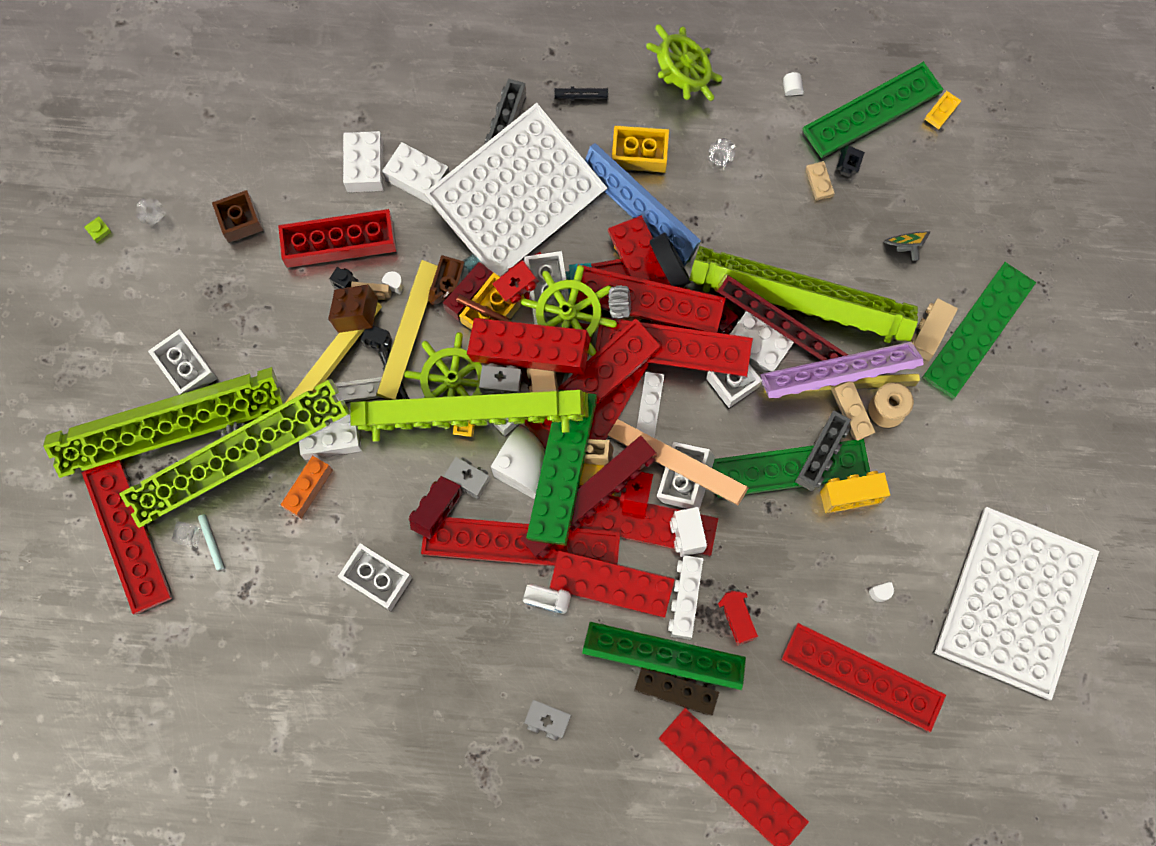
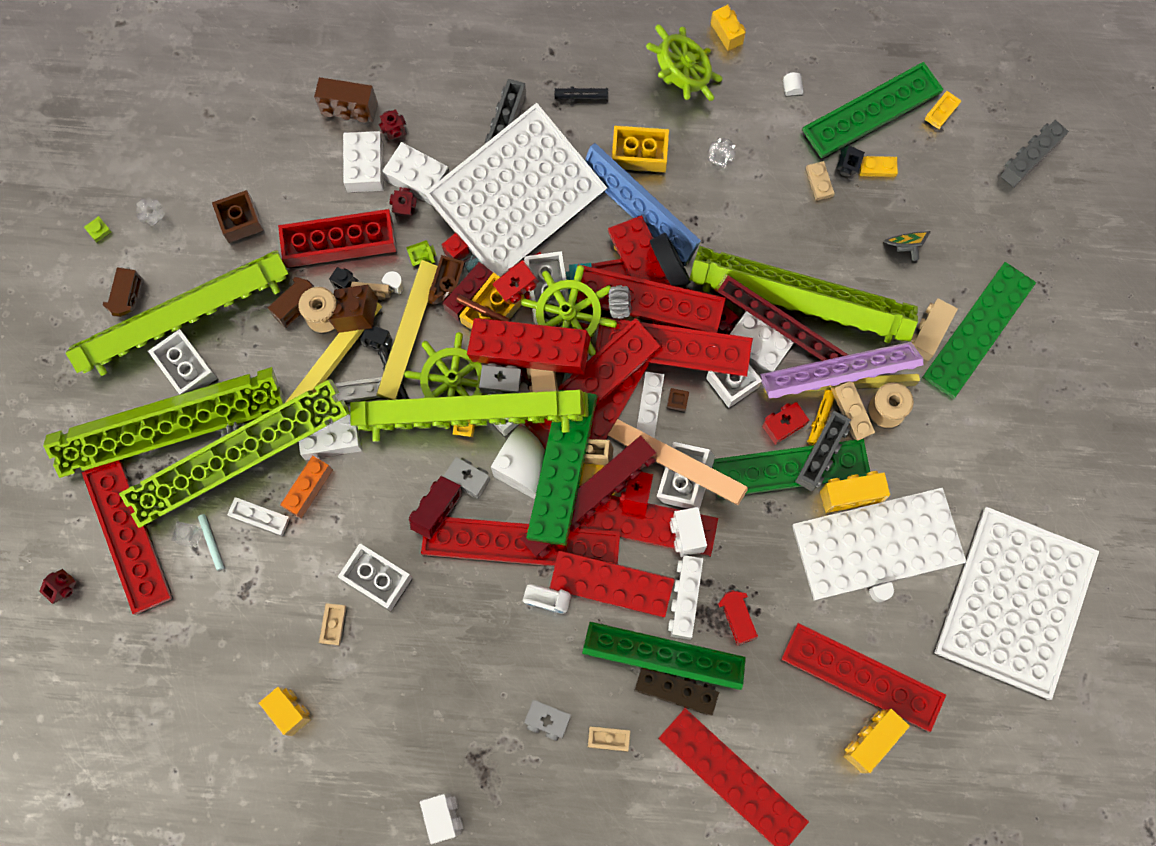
none -> dark red brick [39,569,76,604]
none -> lime brick [66,249,288,376]
none -> reddish brown piece [103,267,142,317]
none -> white plate [227,497,290,536]
none -> yellow brick [259,687,311,736]
none -> reddish brown piece [268,277,314,329]
none -> tan hose [299,287,337,333]
none -> reddish brown brick [314,77,378,123]
none -> tan plate [319,603,347,646]
none -> dark red brick [379,109,406,141]
none -> dark red brick [390,187,417,215]
none -> lime bracket [406,240,437,266]
none -> white brick [420,793,463,844]
none -> red brick [441,233,469,261]
none -> tan plate [588,726,630,752]
none -> reddish brown plate [667,388,689,411]
none -> yellow brick [711,5,746,51]
none -> red brick [762,402,810,445]
none -> white plate [792,487,966,601]
none -> yellow pin [807,390,835,445]
none -> yellow brick [843,709,910,773]
none -> yellow plate [860,156,898,177]
none -> dark grey brick [1001,120,1069,188]

